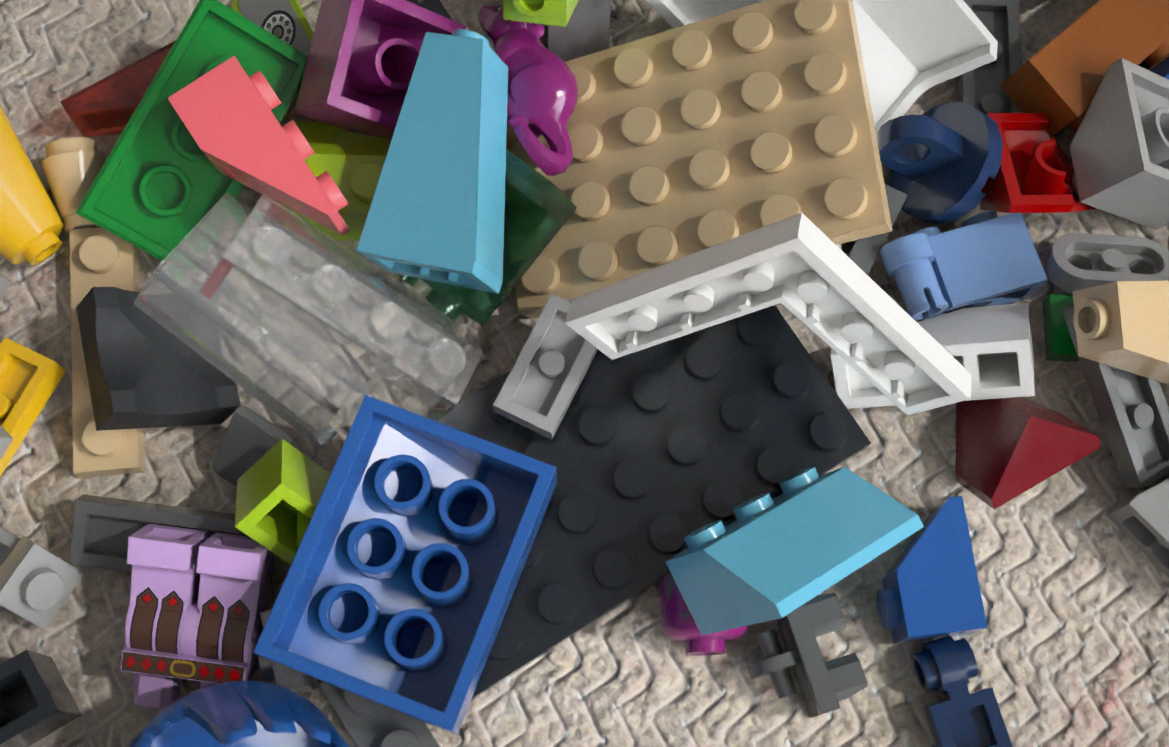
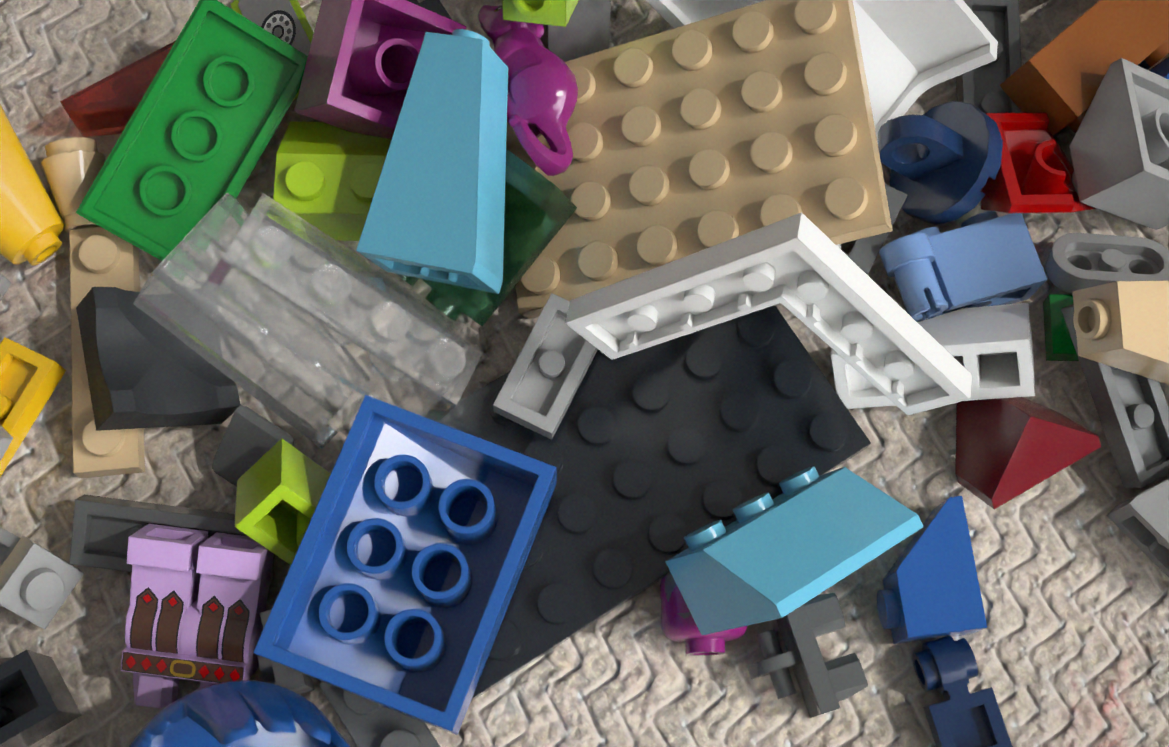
coral slope [168,55,351,236] -> none

